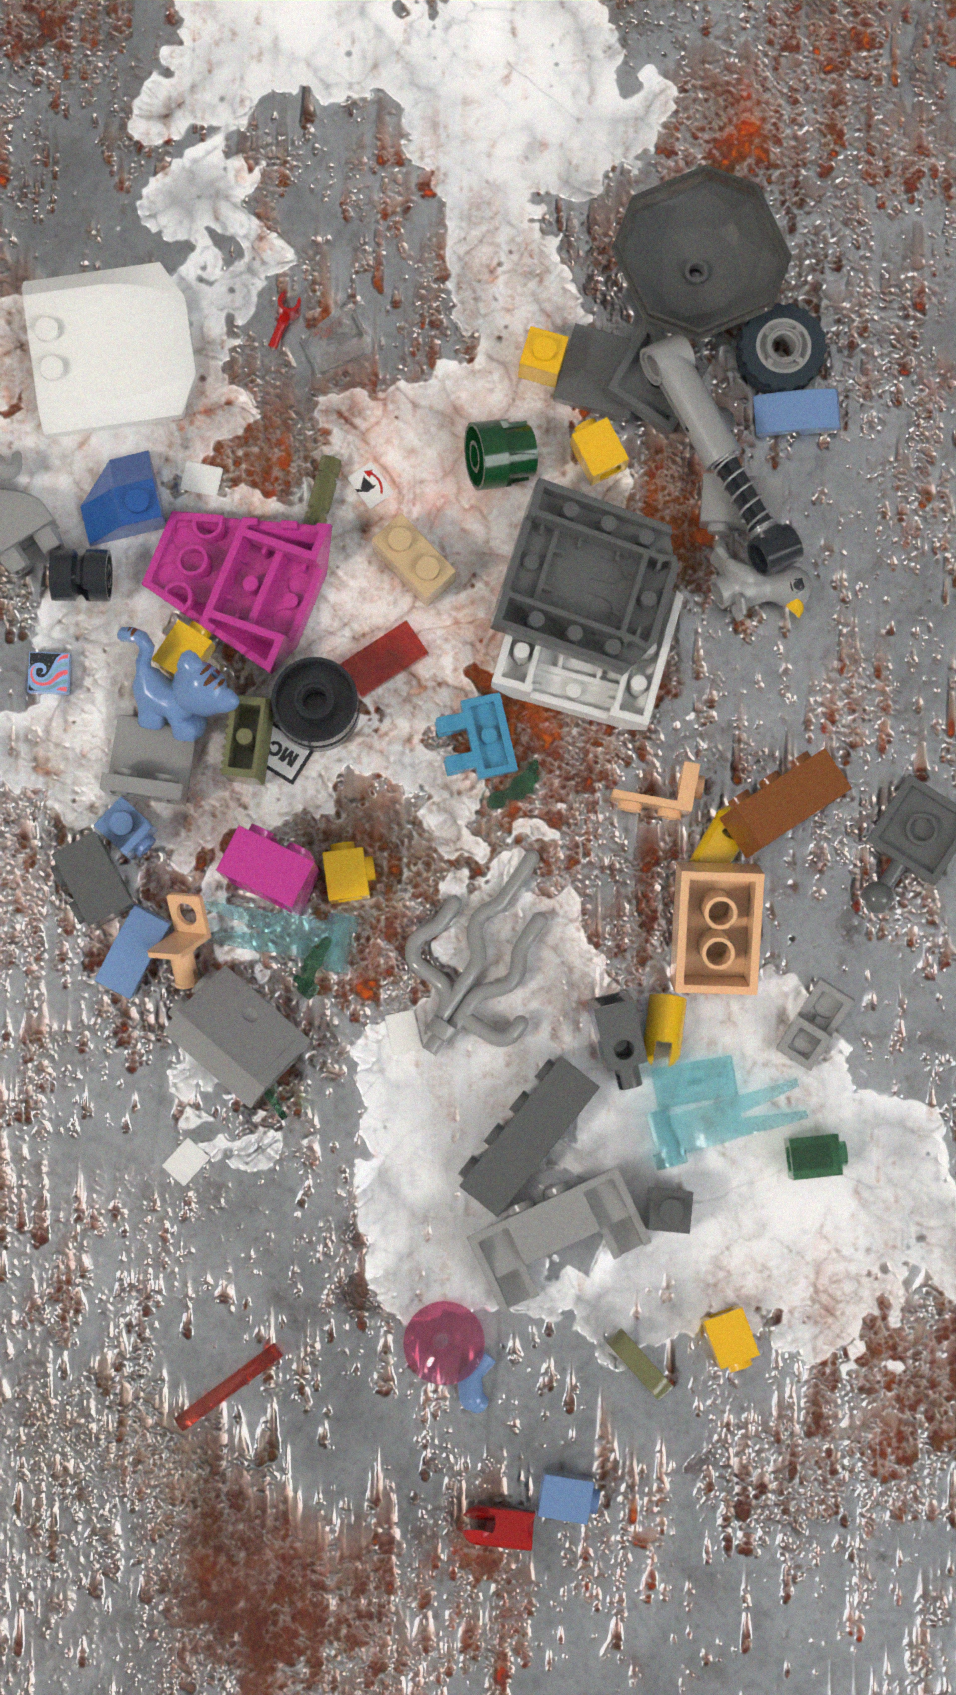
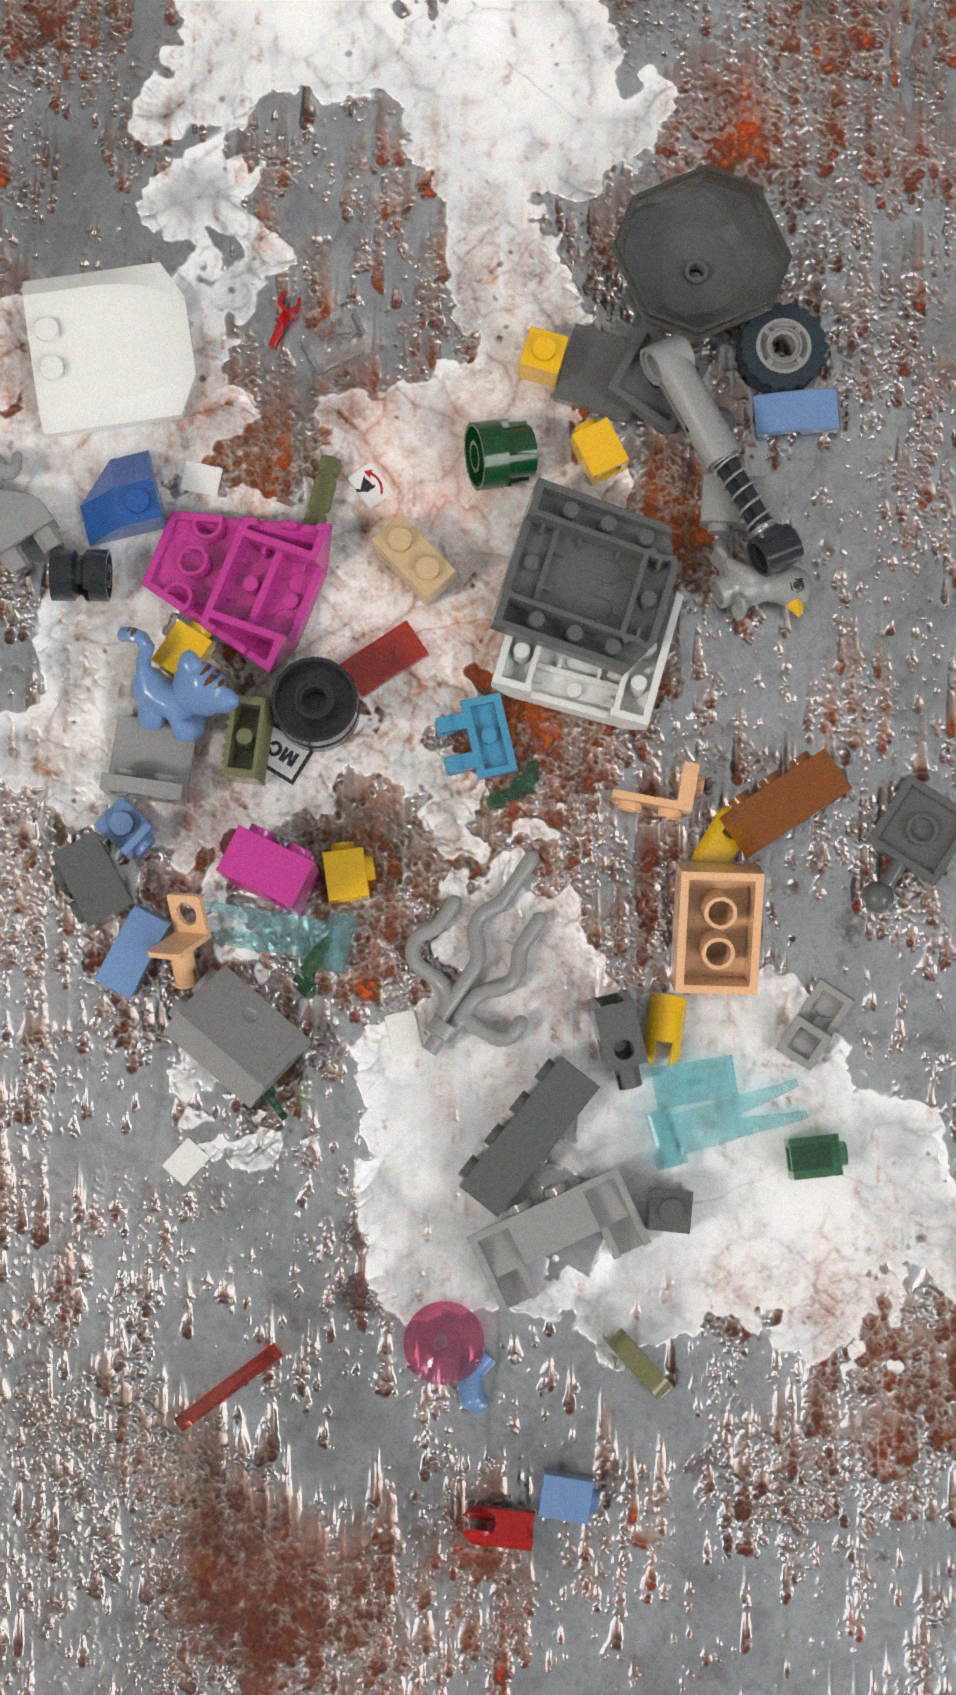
tile [27,652,72,695] -> none
yellow brick [700,1304,760,1373] -> none

